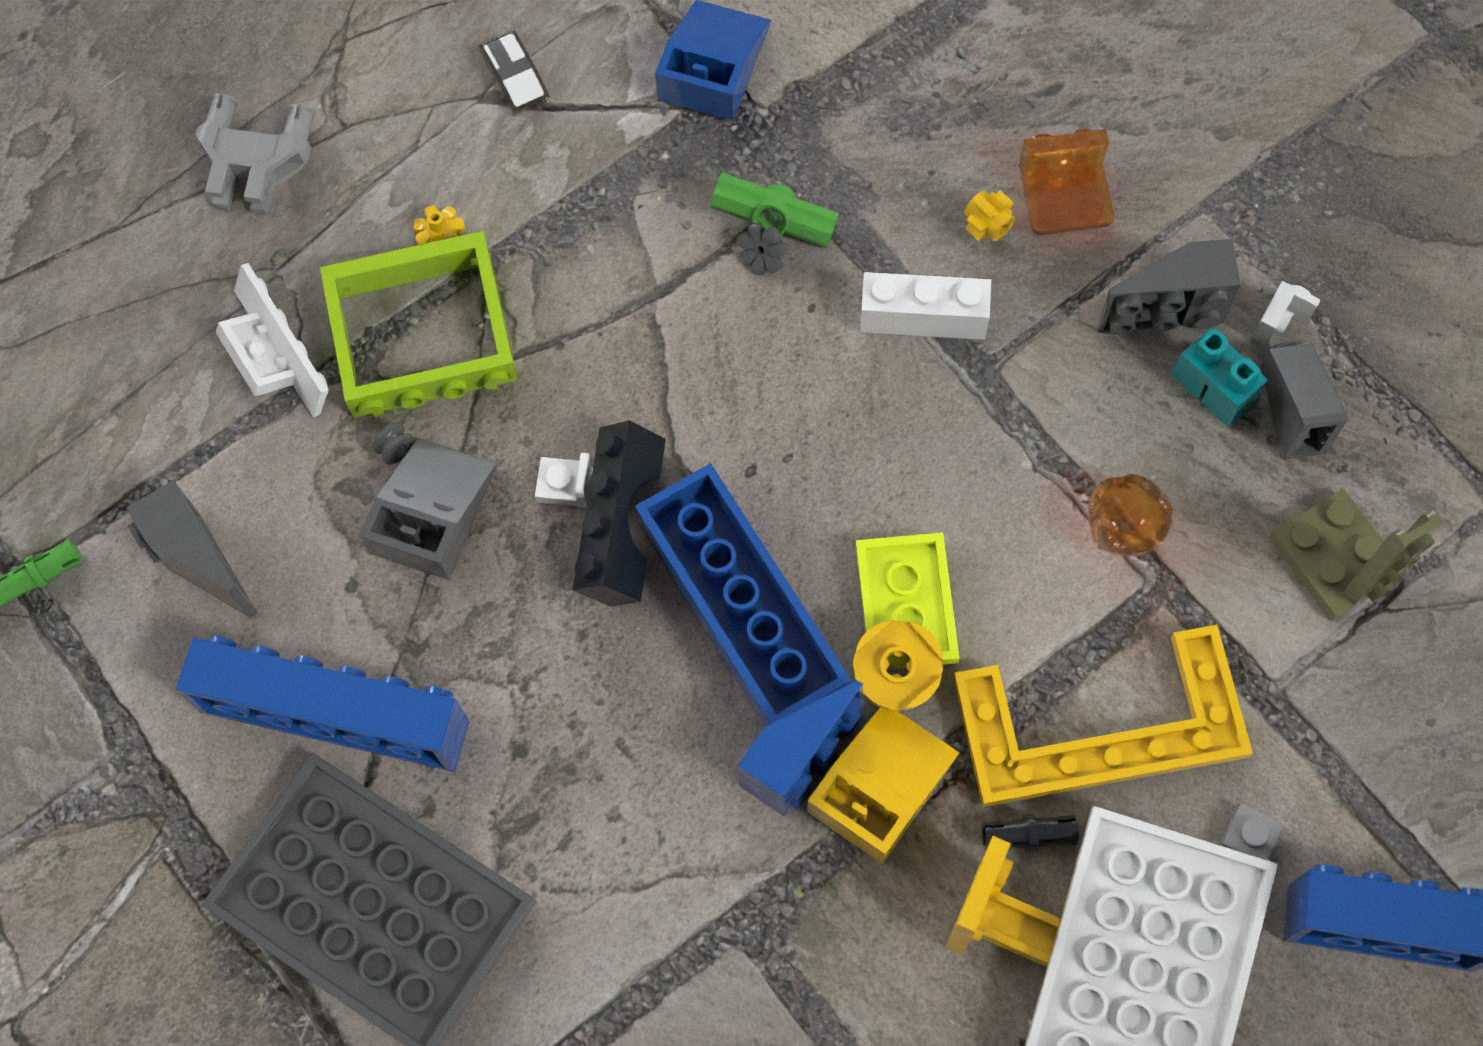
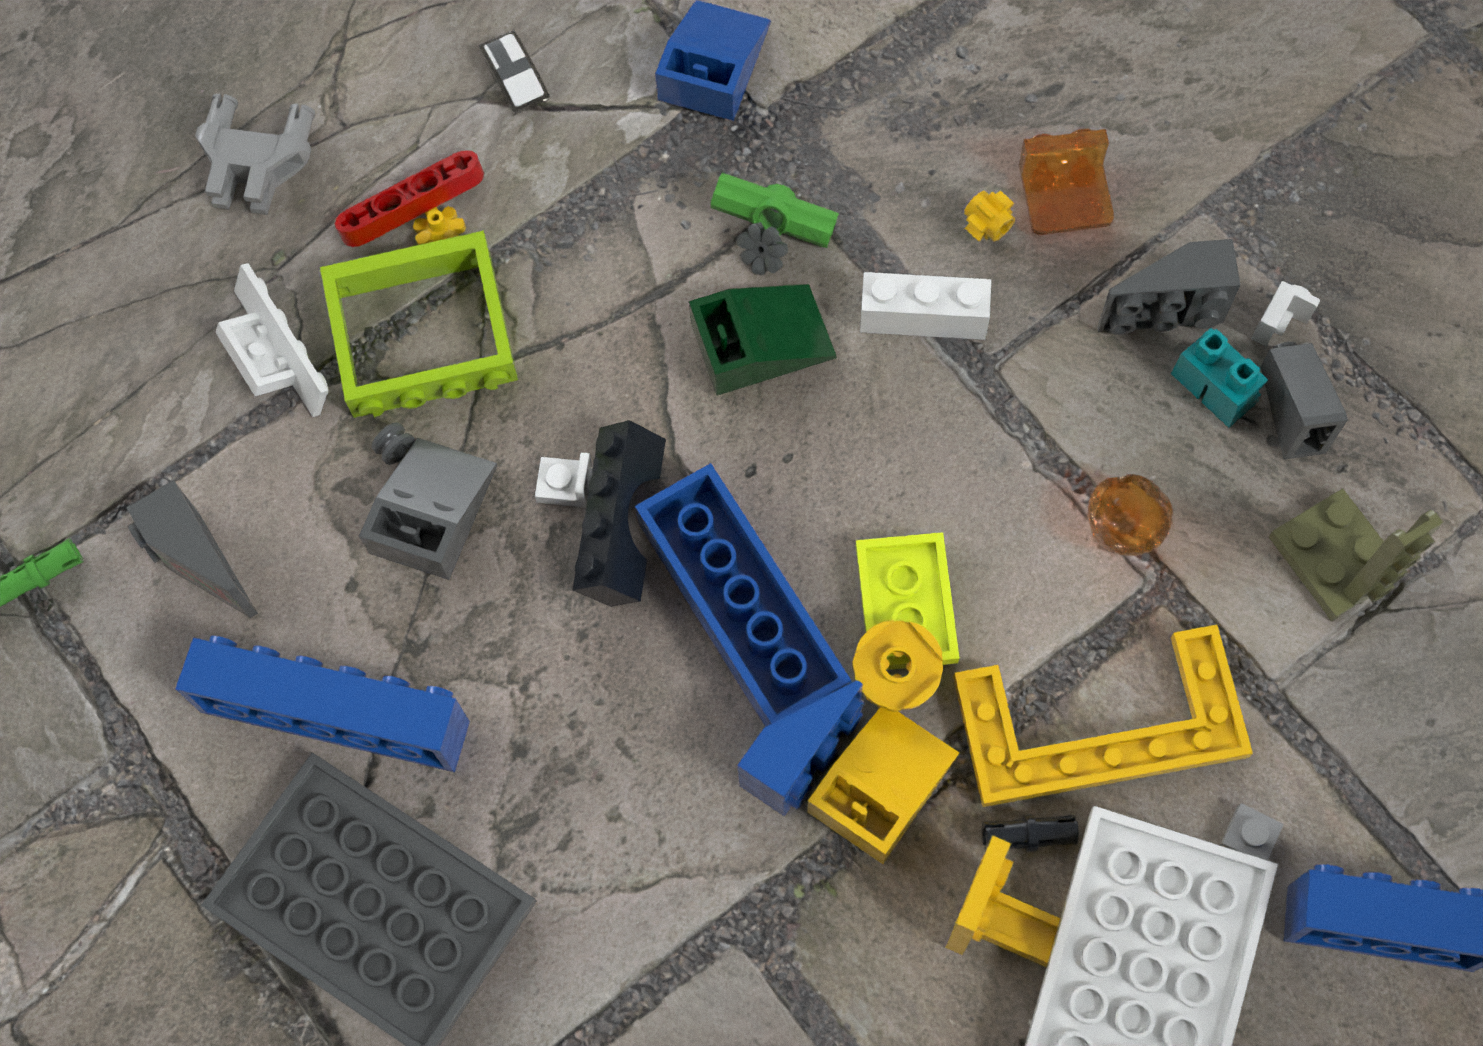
none -> red beam [335,150,485,247]
none -> dark green slope [688,284,837,396]

